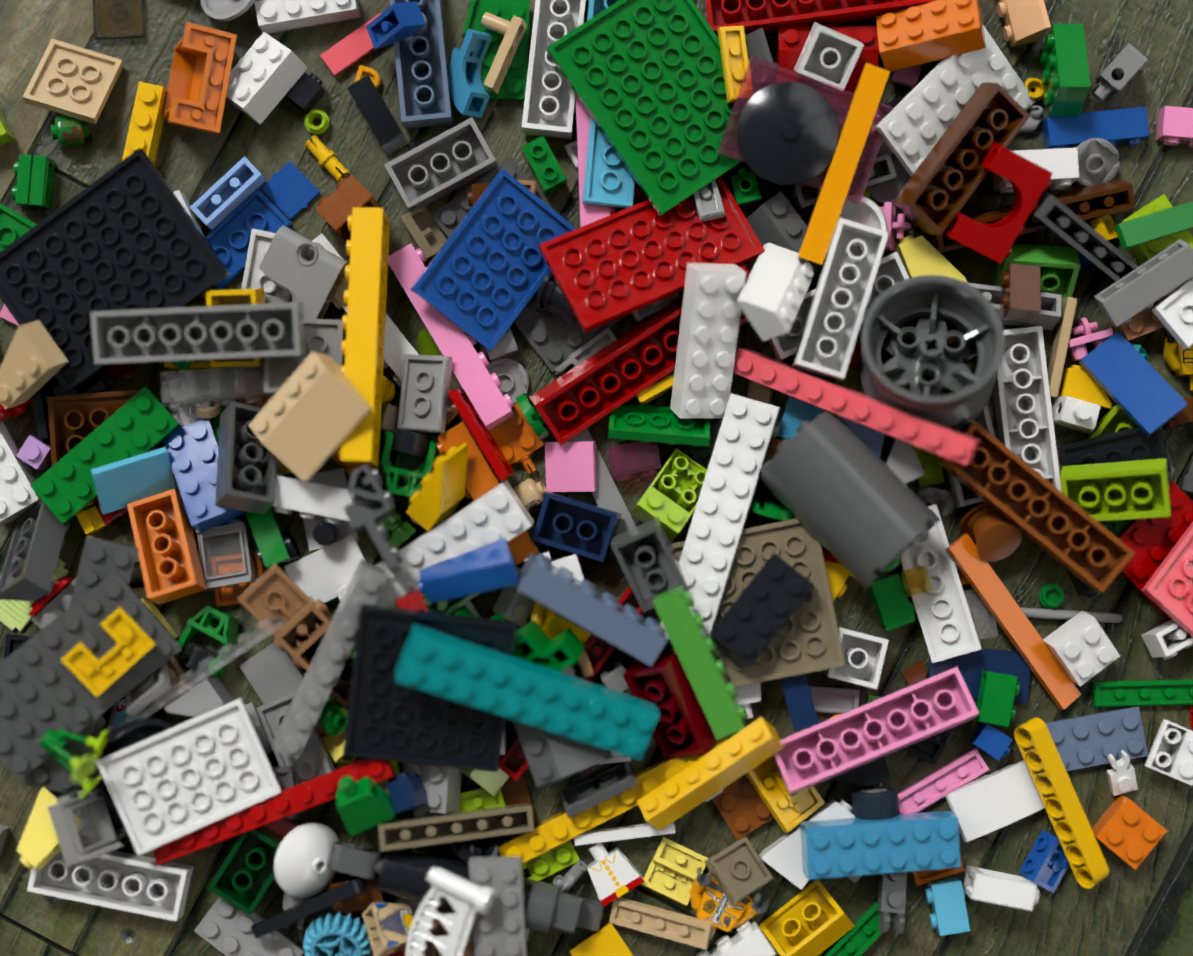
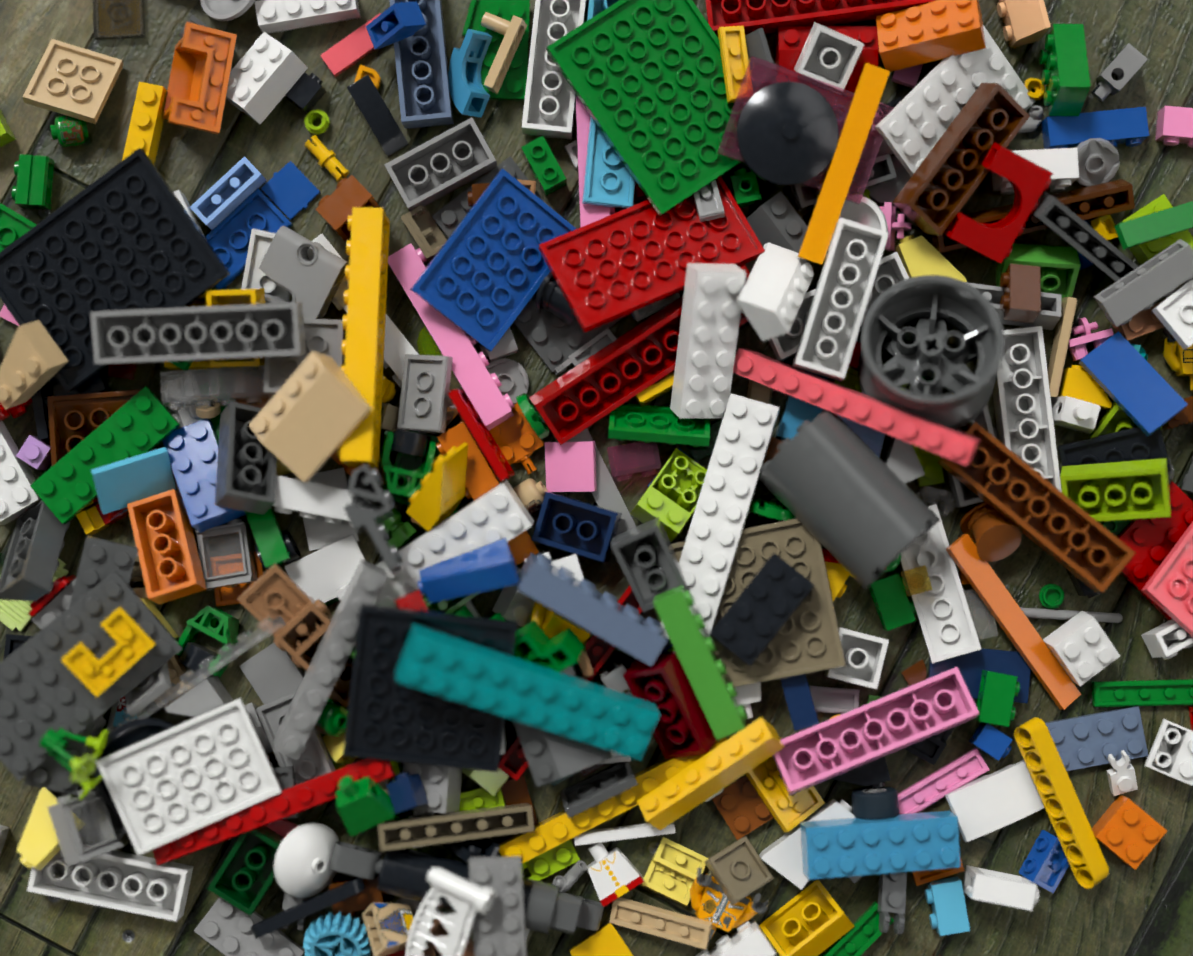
black piece [313,521,339,546] -> none

